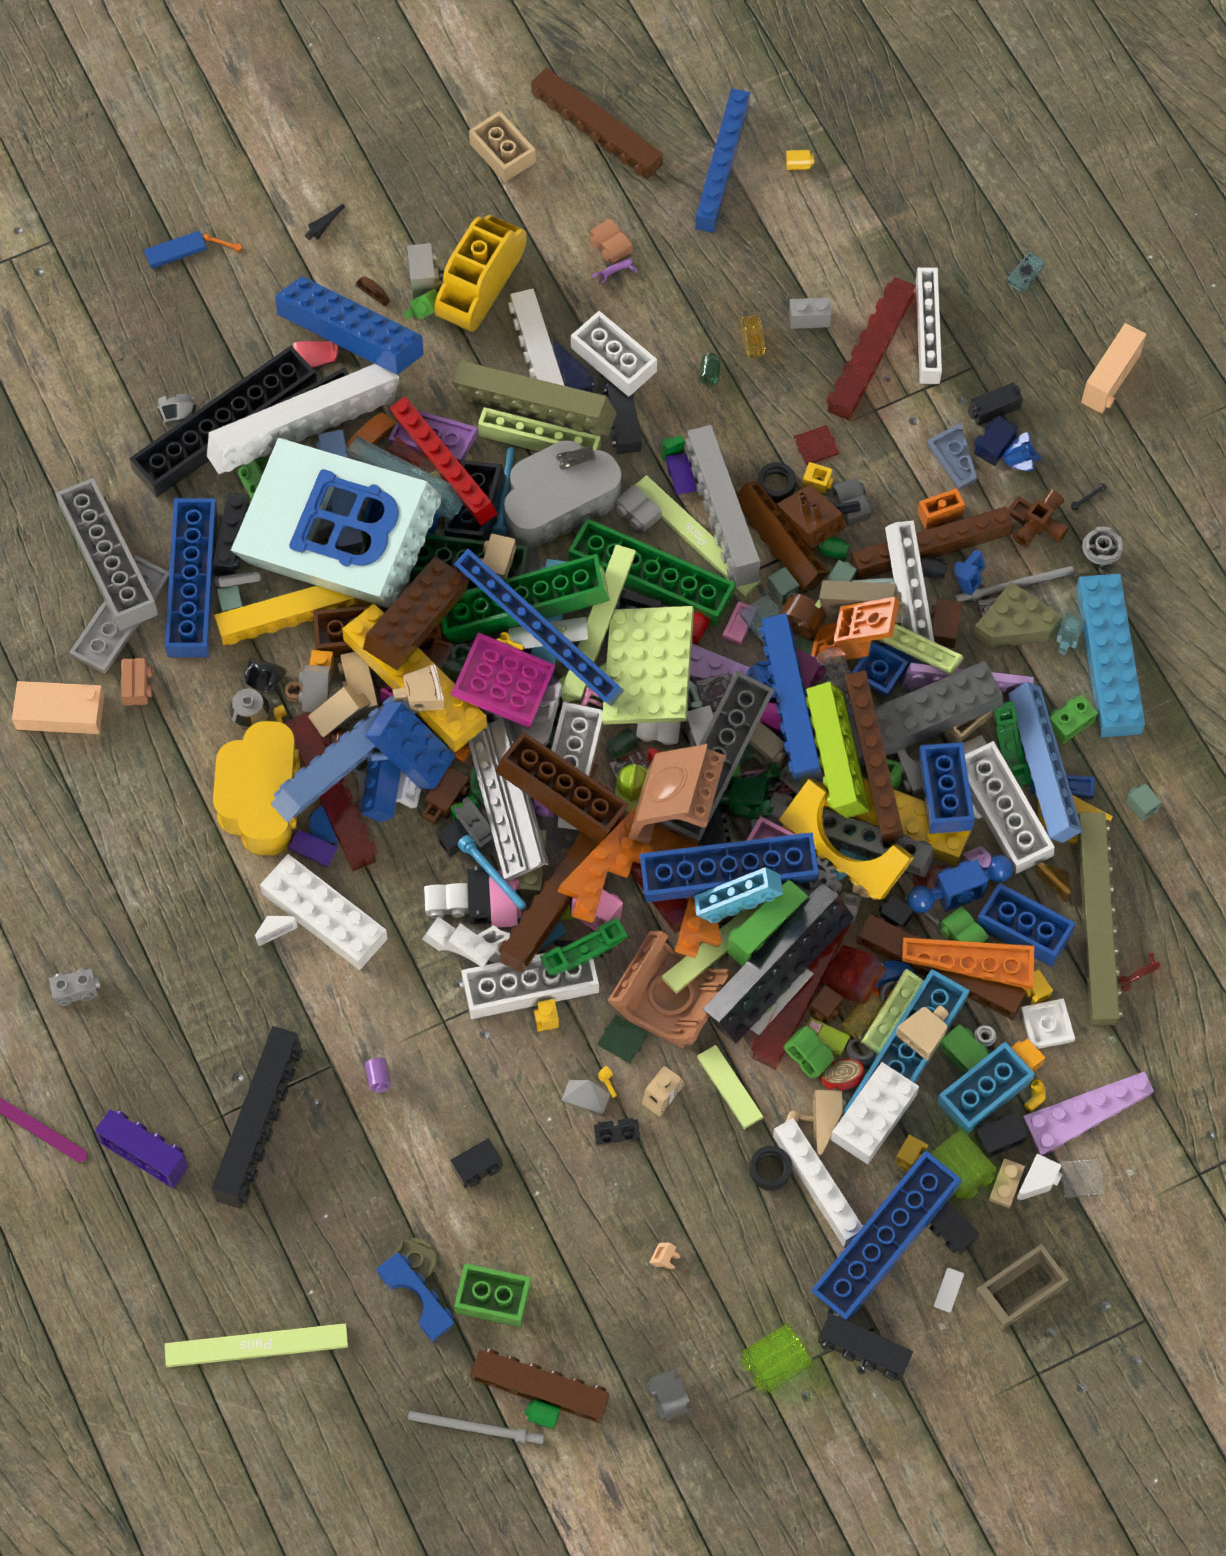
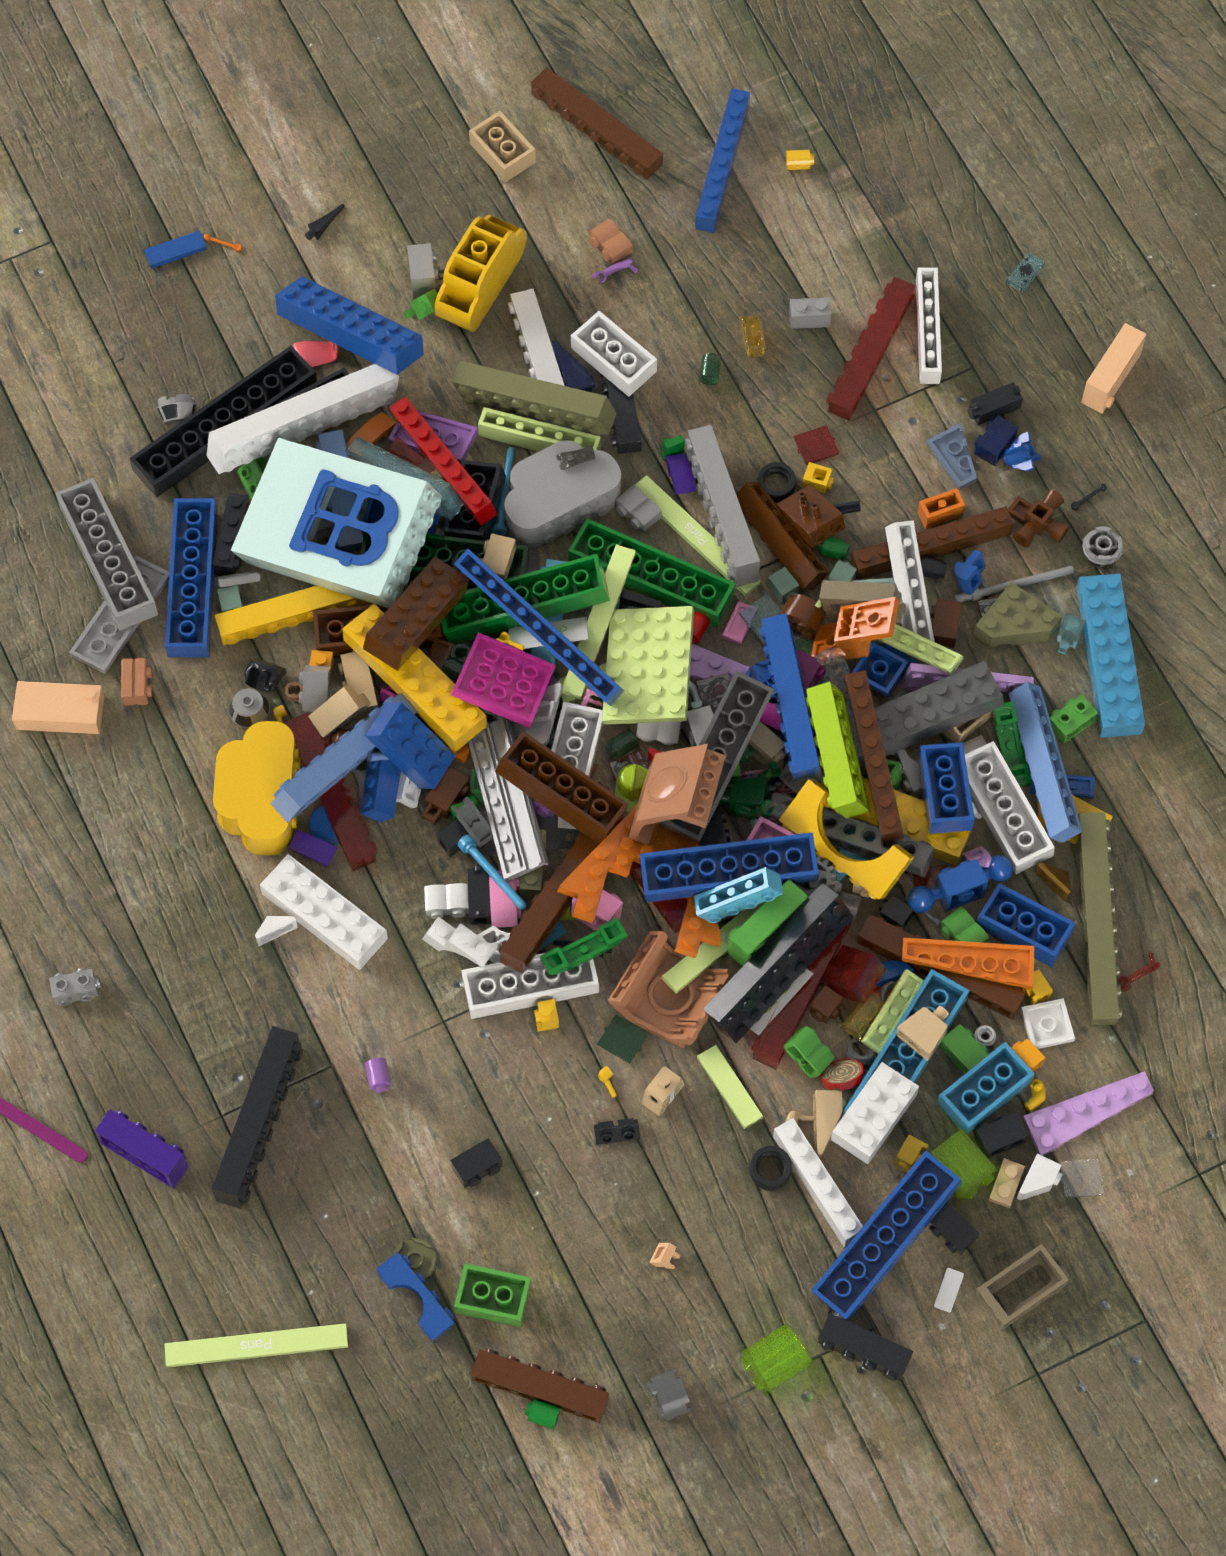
reddish brown tile [355,276,390,307] -> none
tan torso [393,664,444,711] -> none
light grey bar [408,1411,544,1444] -> none
light grey slope [562,1080,610,1115] -> none
lime tile [807,1018,850,1057] -> none
dark grey brick [833,478,873,526] -> none
sand green brick [1126,783,1162,822] -> none

